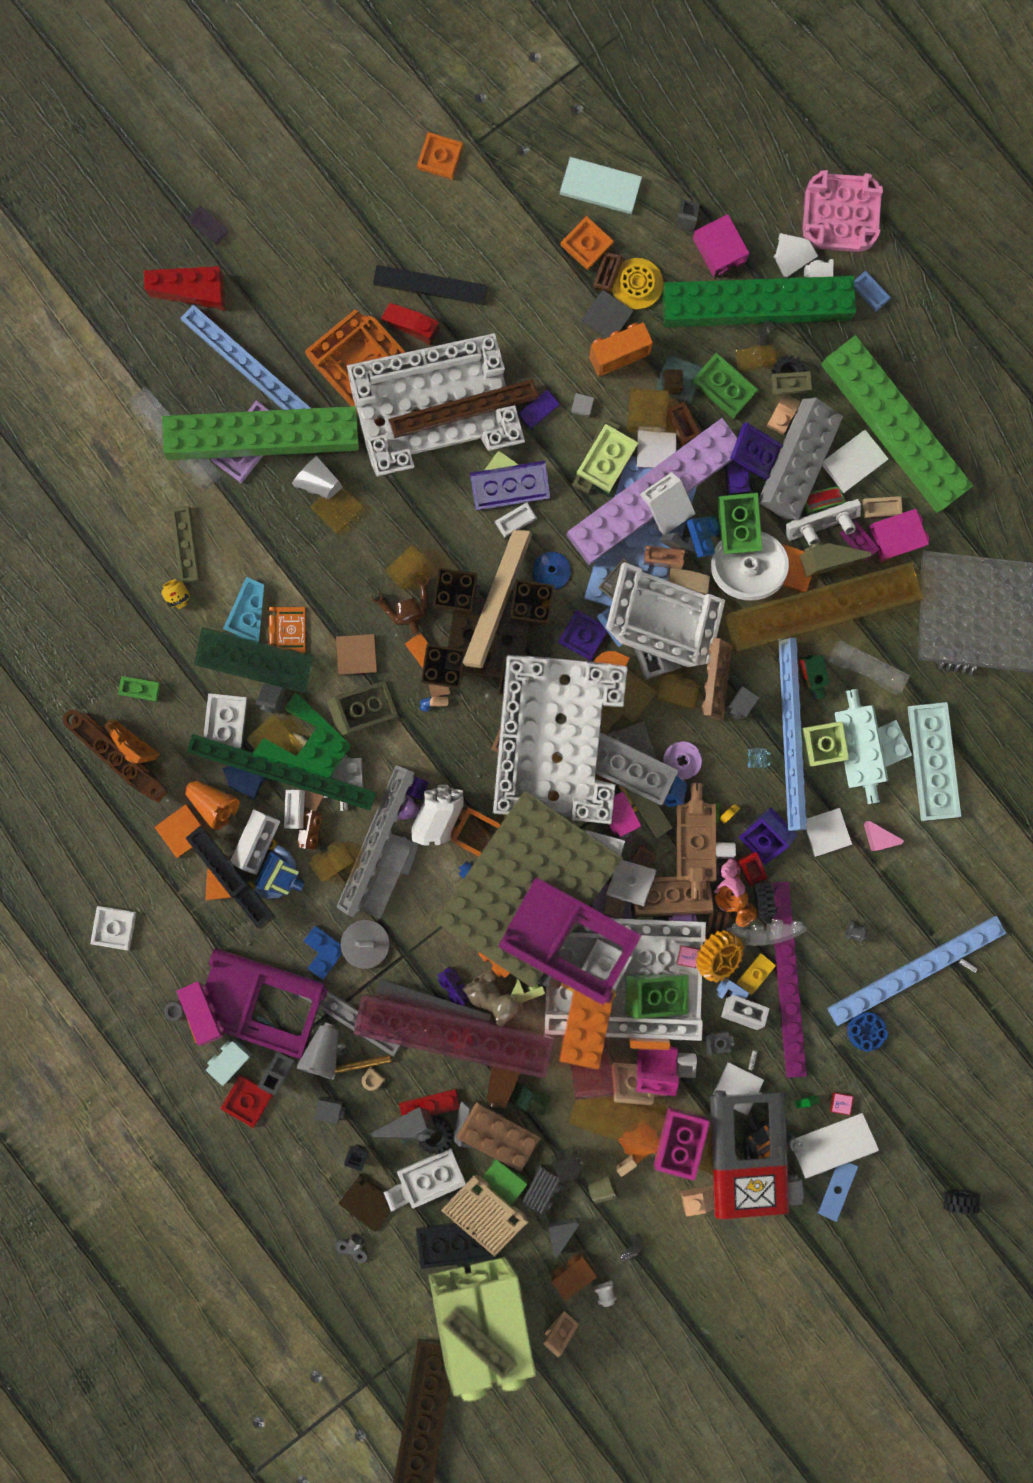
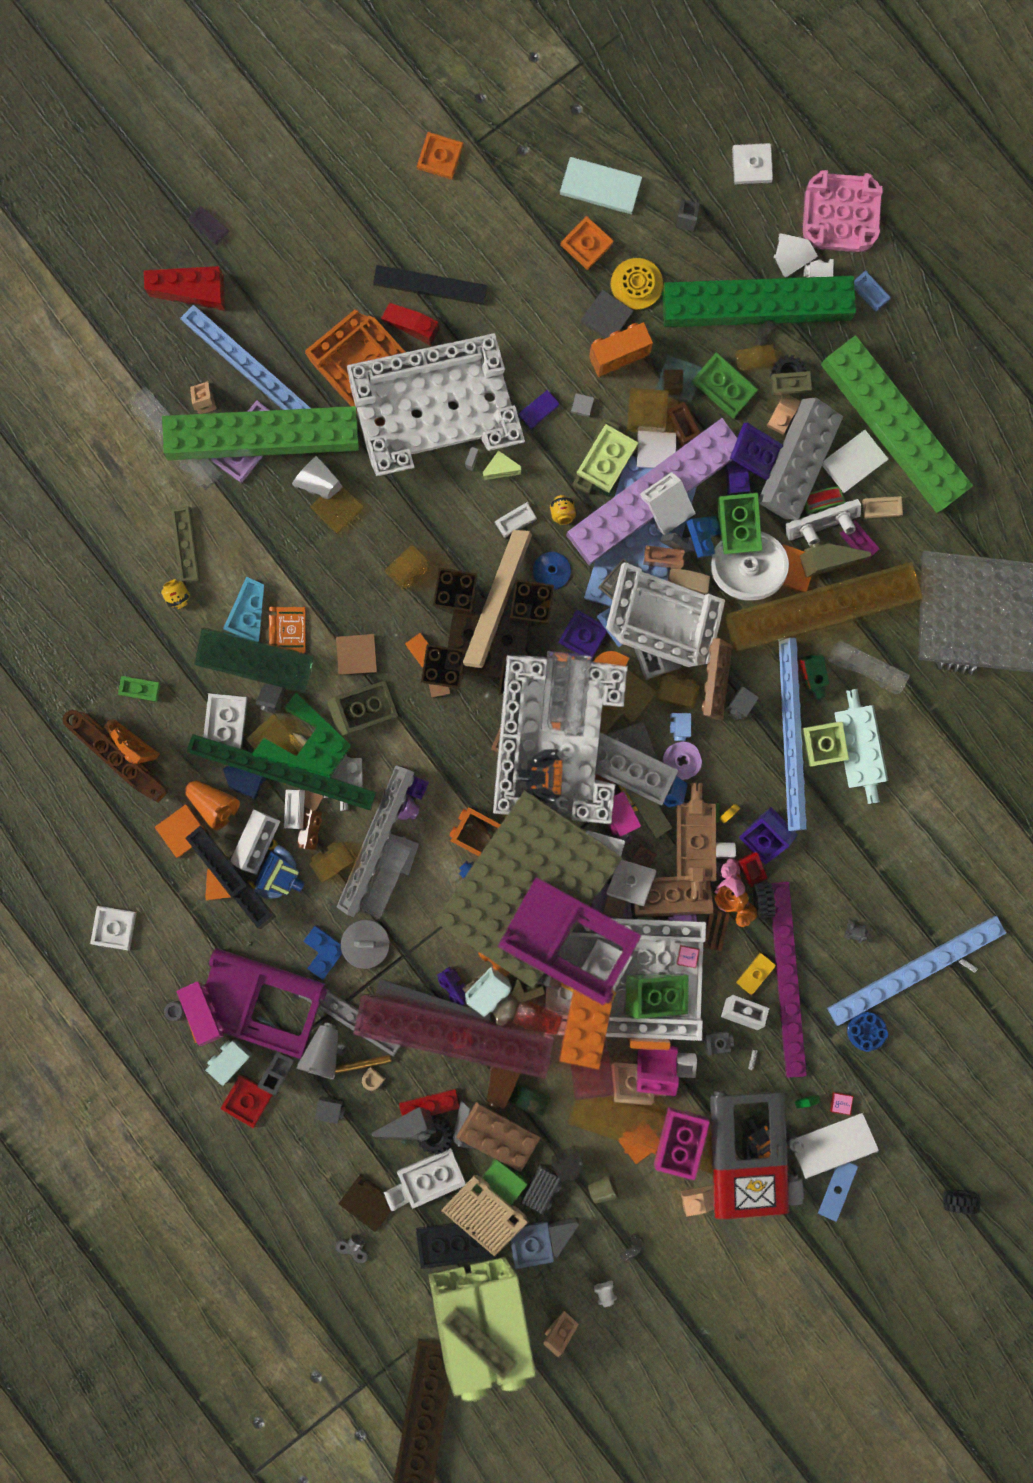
black brick [343,1144,369,1172] -> none
reddish brown piece [371,575,430,635] -> none
reddish brown tile [388,379,539,439] -> none
white brick [411,785,464,845] -> none
arm [420,697,448,712] -> none
tile [470,461,550,510] -> none
dark orange brick [551,1253,597,1301] -> none
reddish brown tile [593,252,624,293] -> none
tan tile [617,1154,637,1177] -> none
dark pink brick [692,214,749,277] -> none
light orange gear [695,930,745,983] -> none
white tile [713,1062,764,1115] -> none
light blue bracket [717,979,749,999] -> none
clear slope [727,919,808,946] -> none
clear light blue tile [748,748,770,768] -> none
white tile [806,808,852,857] -> none
bright pink slope [864,821,904,851] -> none
dark pink panel [869,509,929,562] -> none
light aqua plate [878,720,912,766] -> none
light aqua plate [907,702,961,821] -> none
none -> light nougat slope [190,382,216,414]
none -> light grey tile [465,447,479,471]
none -> light aqua brick [465,966,511,1017]
none -> sand blue plate [510,1221,554,1269]
none -> clear red slope [513,1002,563,1035]
none -> torso [516,747,571,809]
none -> clear slope [540,651,591,736]
none -> yellow head [550,495,576,525]
none -> light blue brick [670,713,691,741]
none -> white plate [732,144,773,184]

